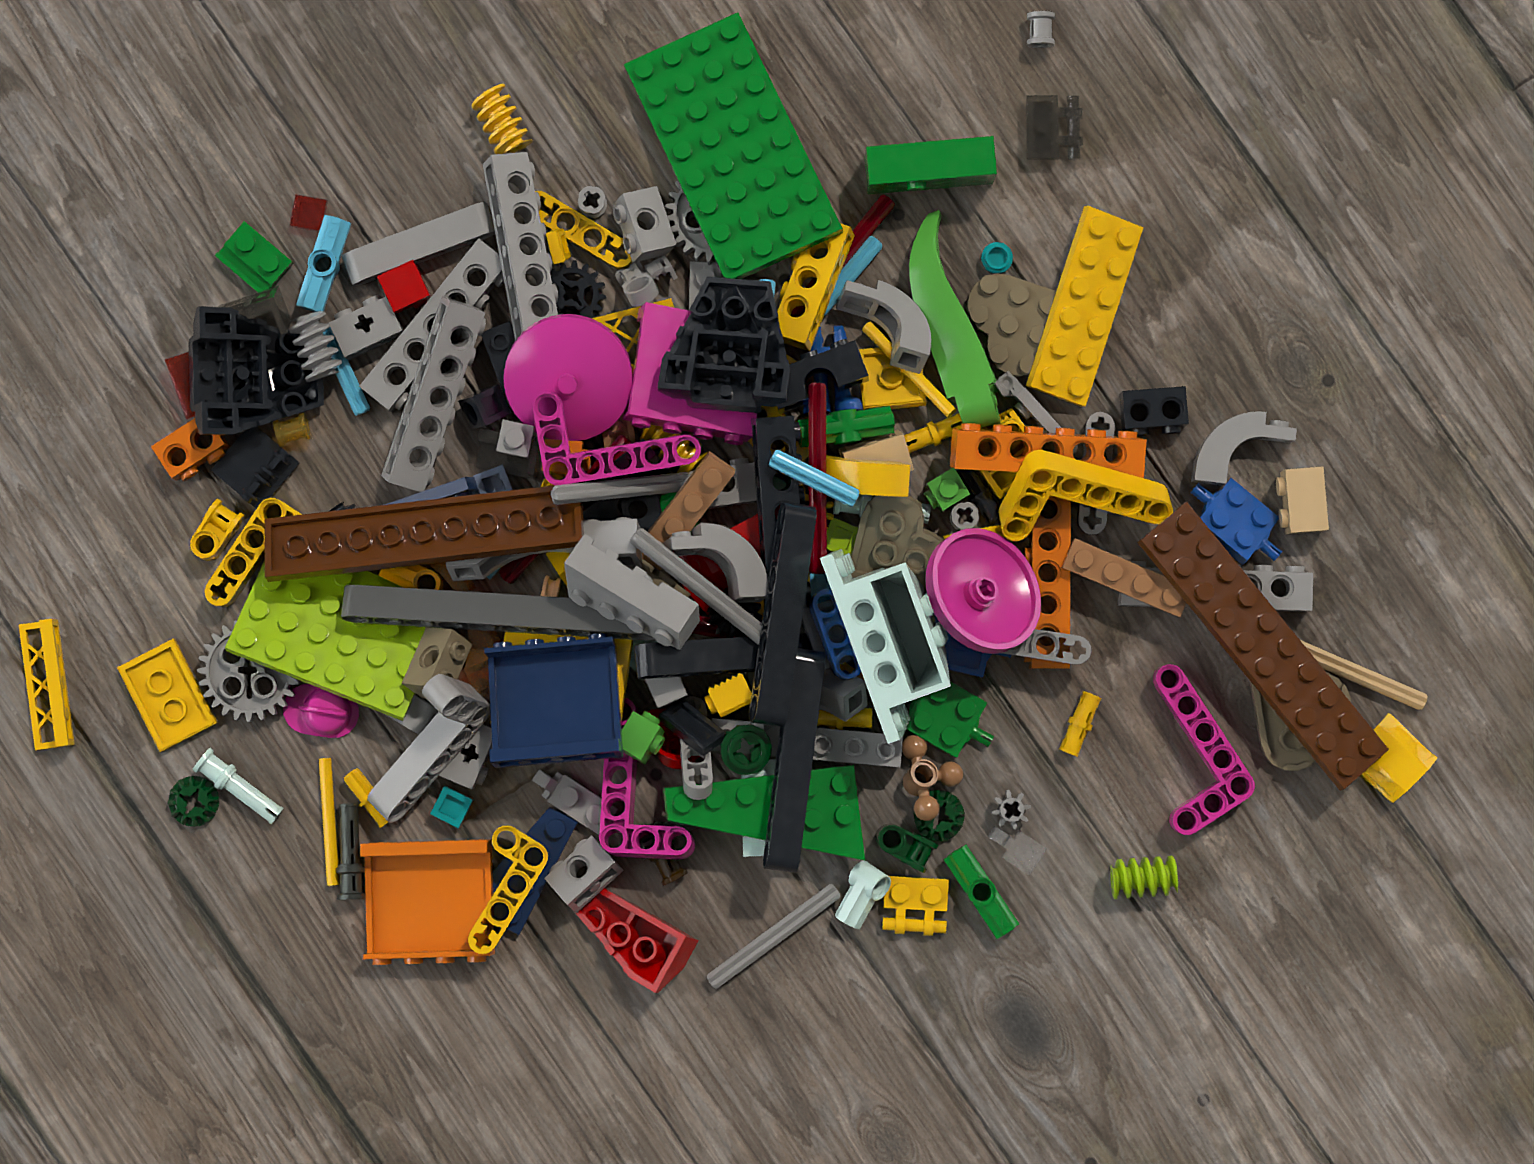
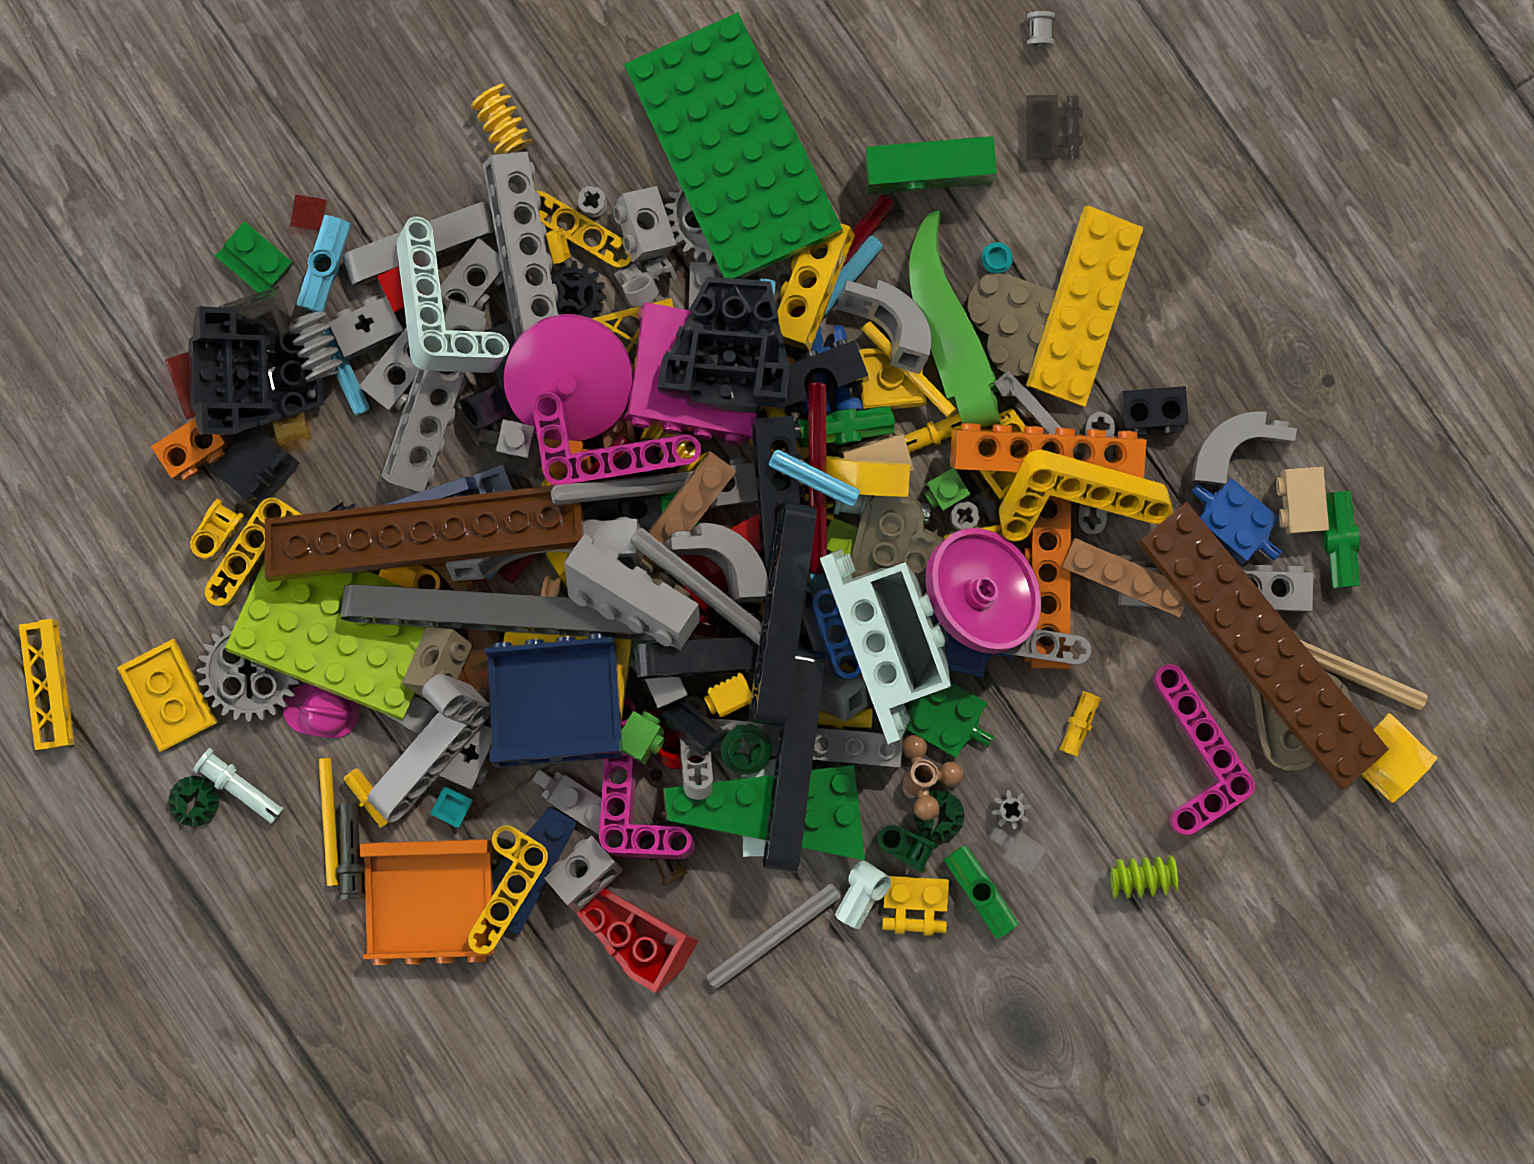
none -> light aqua beam [396,217,509,373]
none -> green piece [1323,491,1360,588]

